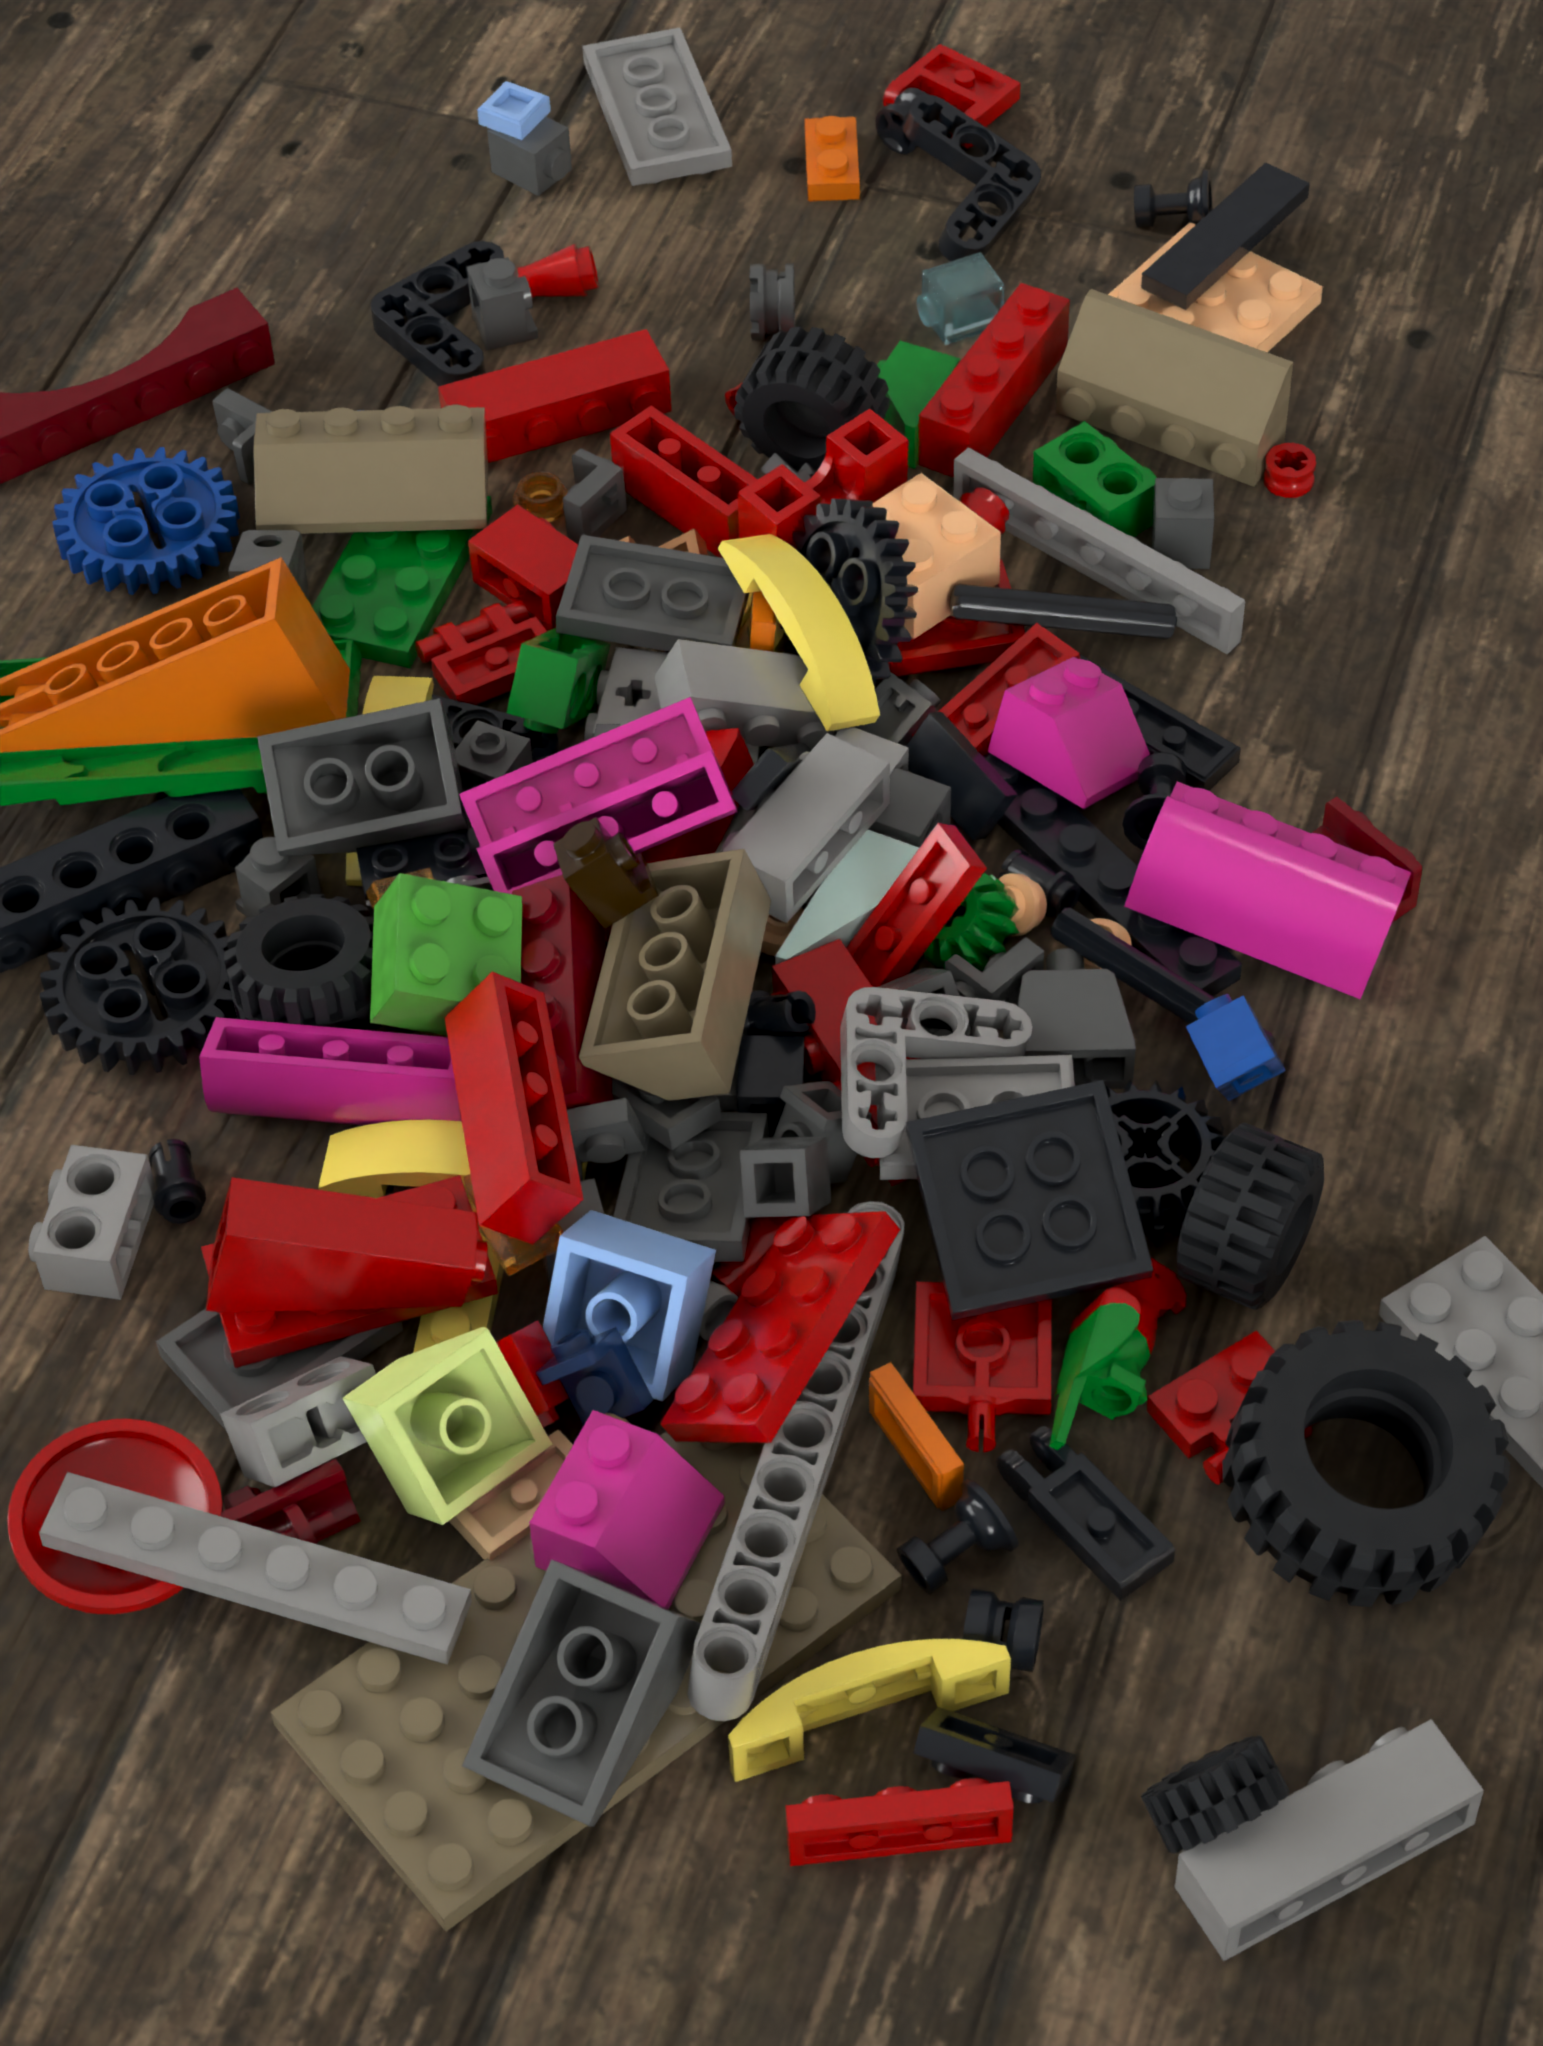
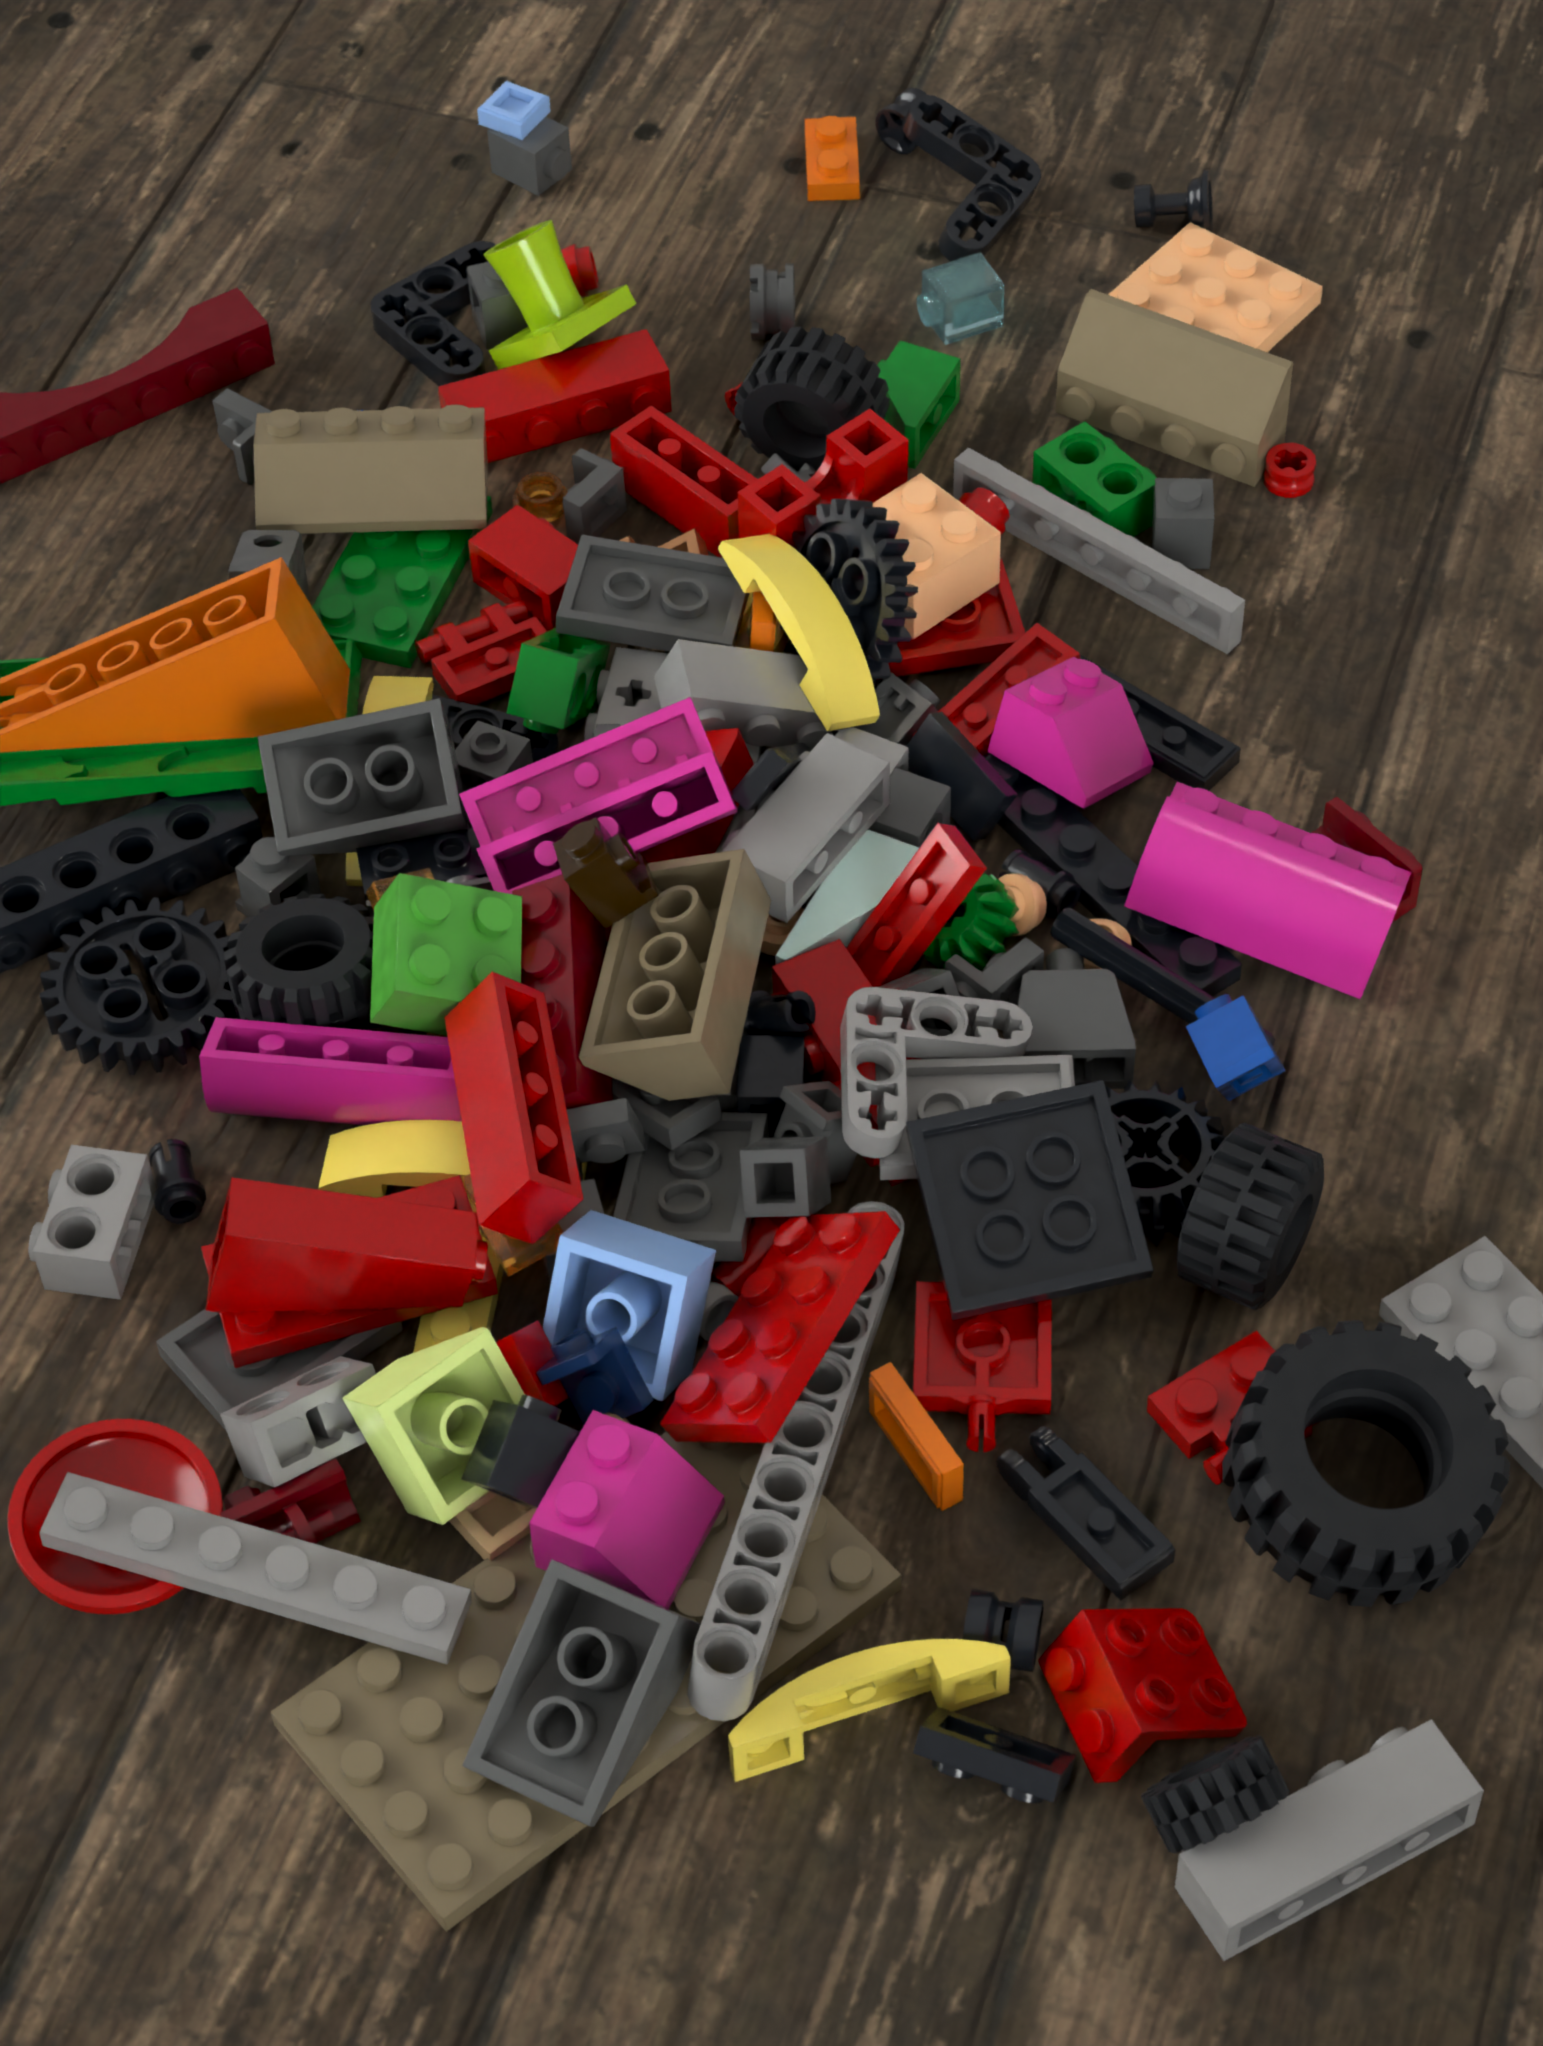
blue gear [53,447,240,595] -> none
light grey plate [582,27,732,186] -> none
red plate [785,1778,1014,1866] -> none
red plate [883,44,1021,148] -> none
black piece [897,1478,1019,1595] -> none
red brick [919,283,1070,478] -> none
black axle [949,584,1177,639] -> none
green animal [1049,1258,1186,1451] -> none
black piece [1122,752,1187,851] -> none
black tile [1141,162,1310,310] -> none
none -> black brick [461,1394,580,1509]
none -> lime plant [483,220,636,370]
none -> red bracket [1037,1608,1247,1783]

